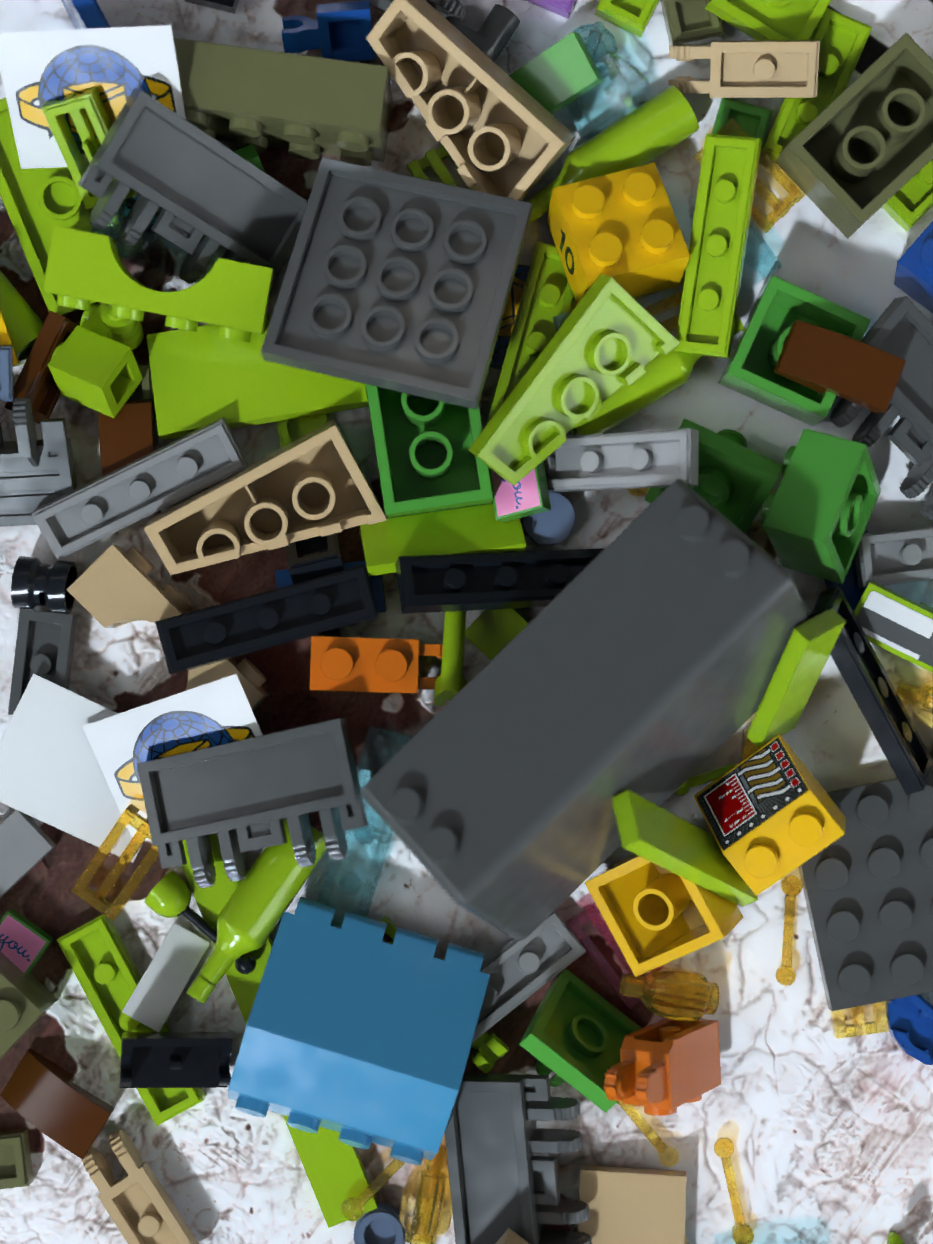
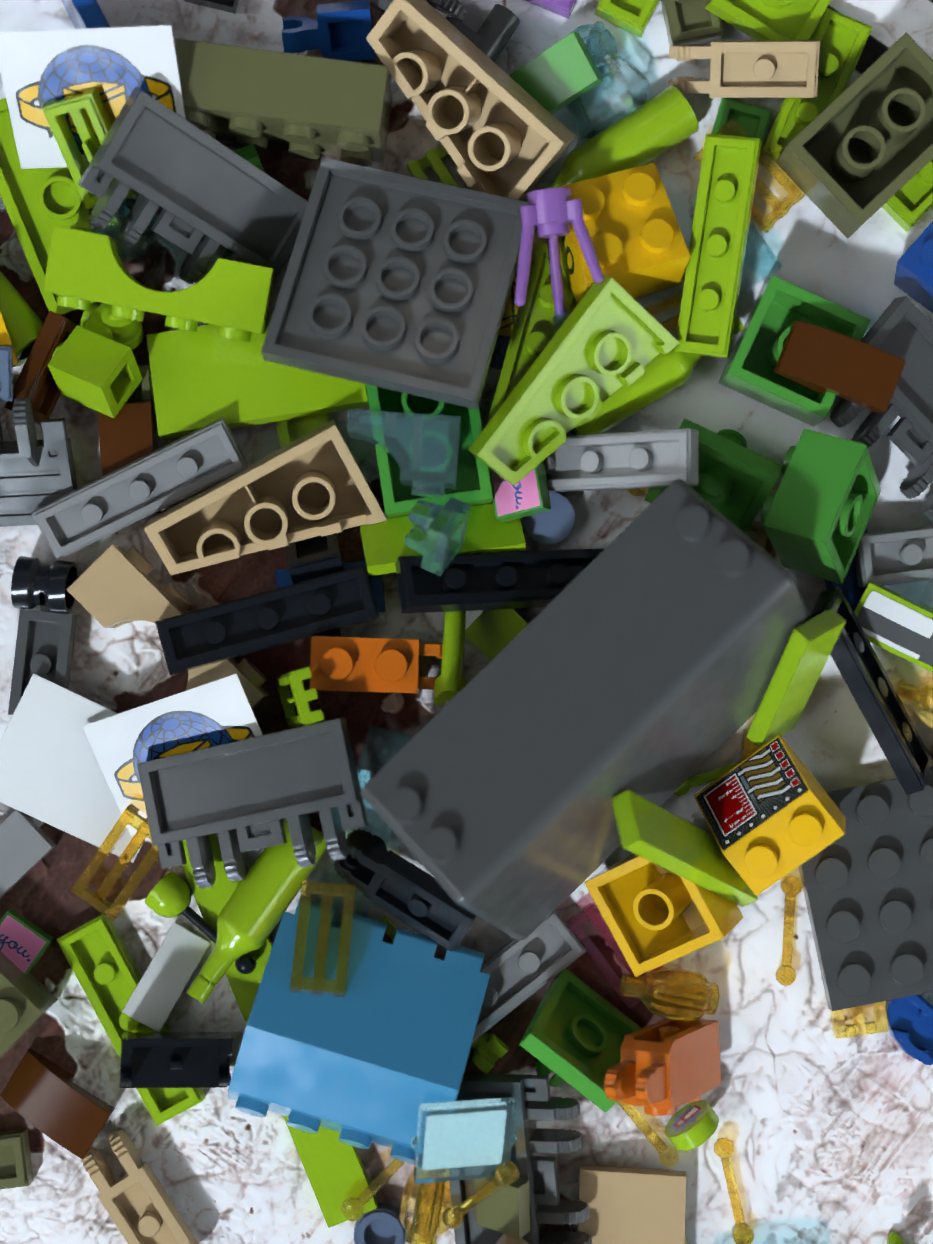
none -> lime tile [275,667,324,728]
none -> clear yellow tile [289,880,356,997]
none -> black hinge [333,828,477,952]
none -> clear light blue arch [347,409,461,497]
none -> clear light blue tile [404,497,471,576]
none -> clear light blue piece [411,1097,518,1184]
none -> clear yellow hinge [442,1161,519,1229]
none -> olive tile [474,1166,530,1239]
none -> medium lavender plant [515,187,604,320]
none -> lime tile [664,1100,719,1151]

